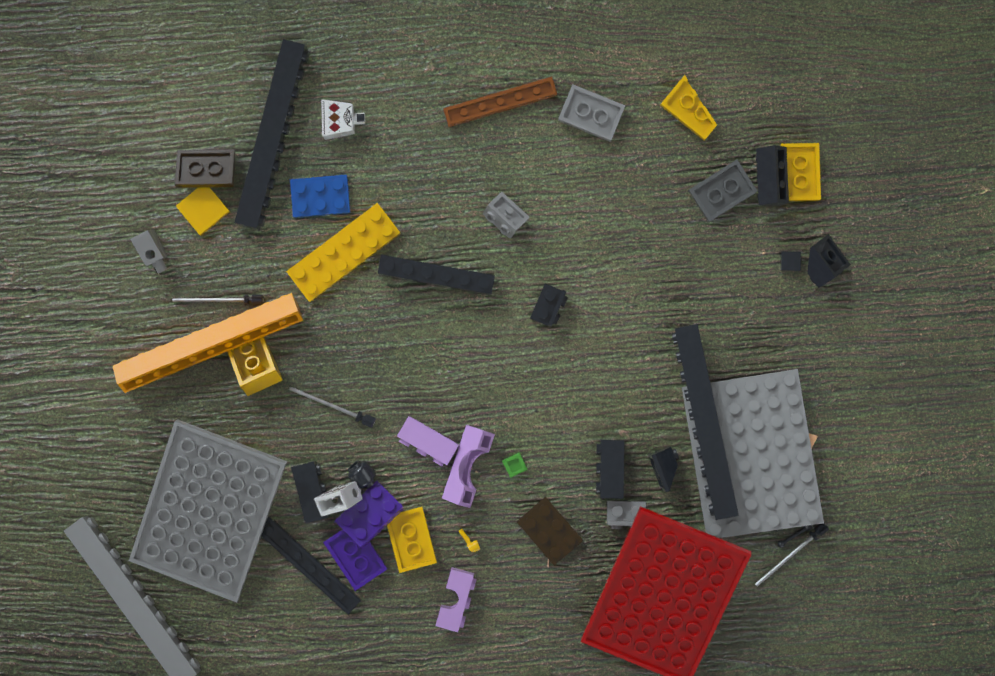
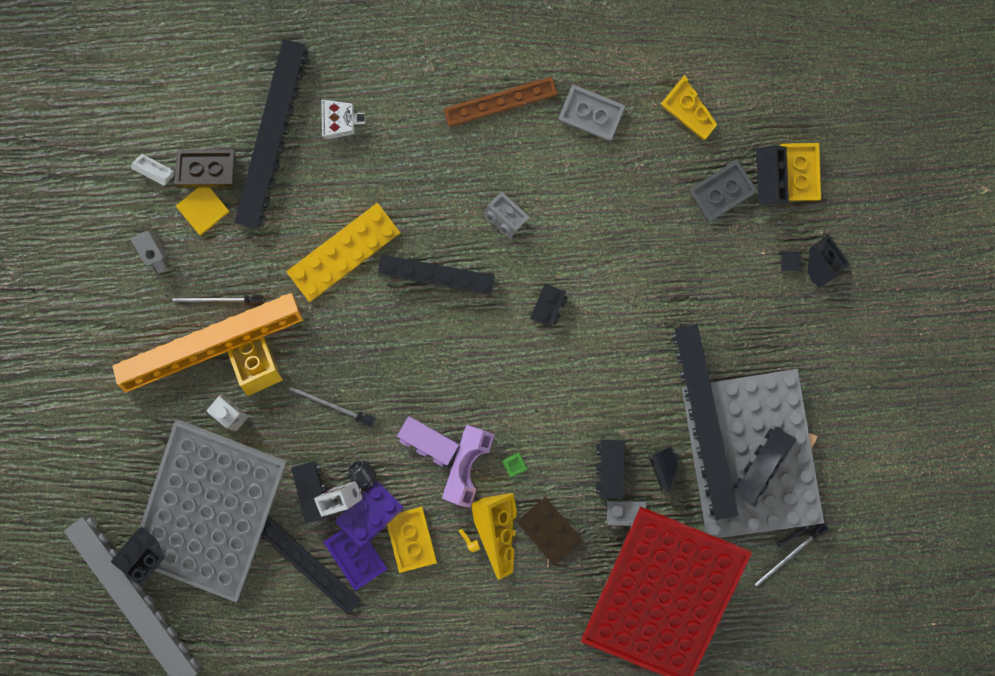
blue plate [290,175,351,218] -> none
lavender arch [436,567,476,632] -> none
none -> black slope [111,526,165,587]
none -> white plate [131,154,175,186]
none -> white torso [207,394,249,431]
none -> yellow wedge [471,493,517,579]
none -> black wedge [733,426,797,508]

